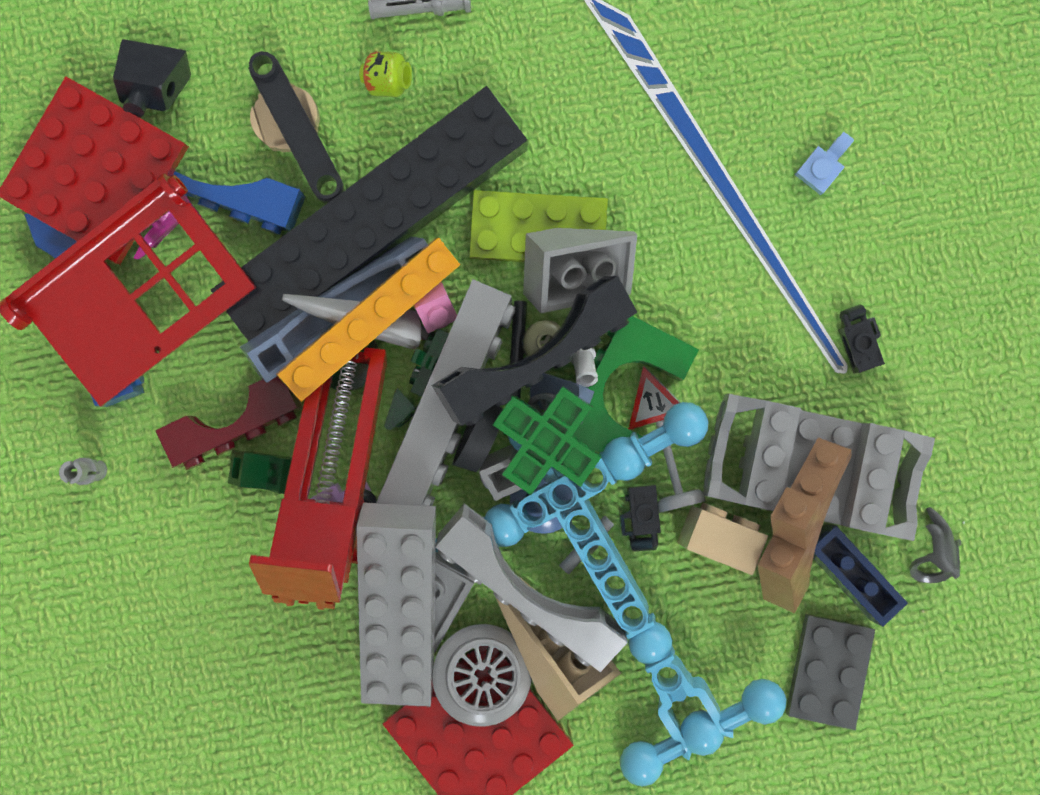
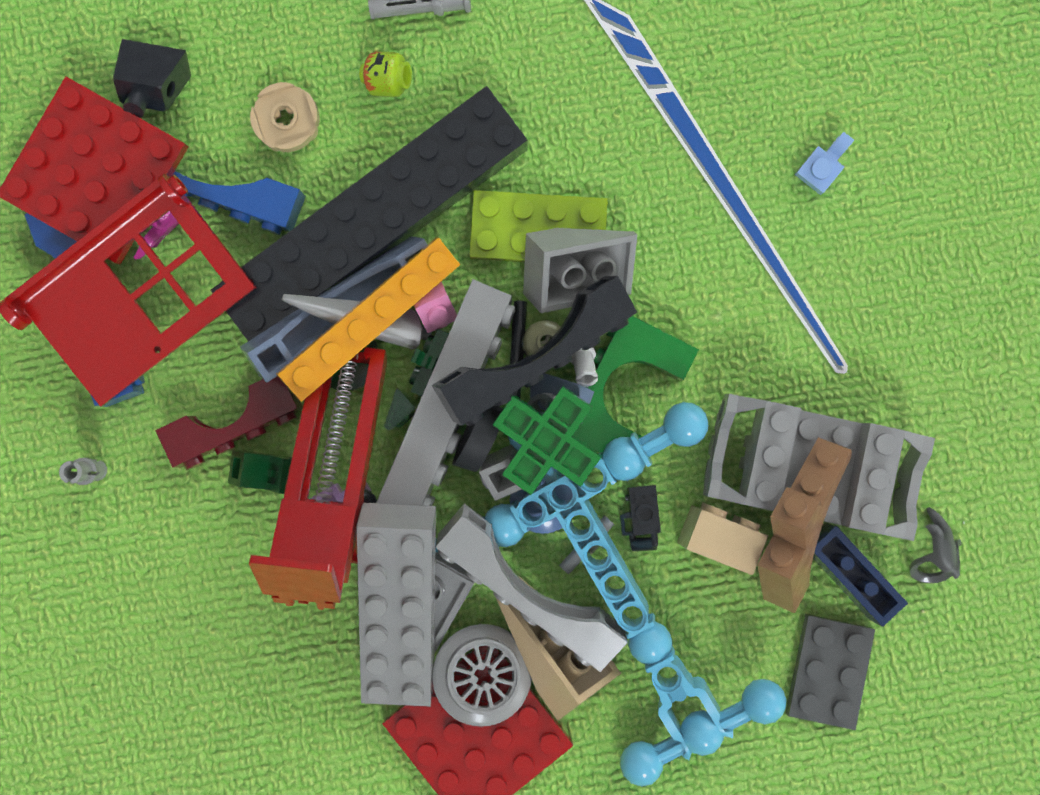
black piece [248,51,345,204] -> none
light grey piece [628,366,706,513] -> none
black piece [838,304,885,374] -> none

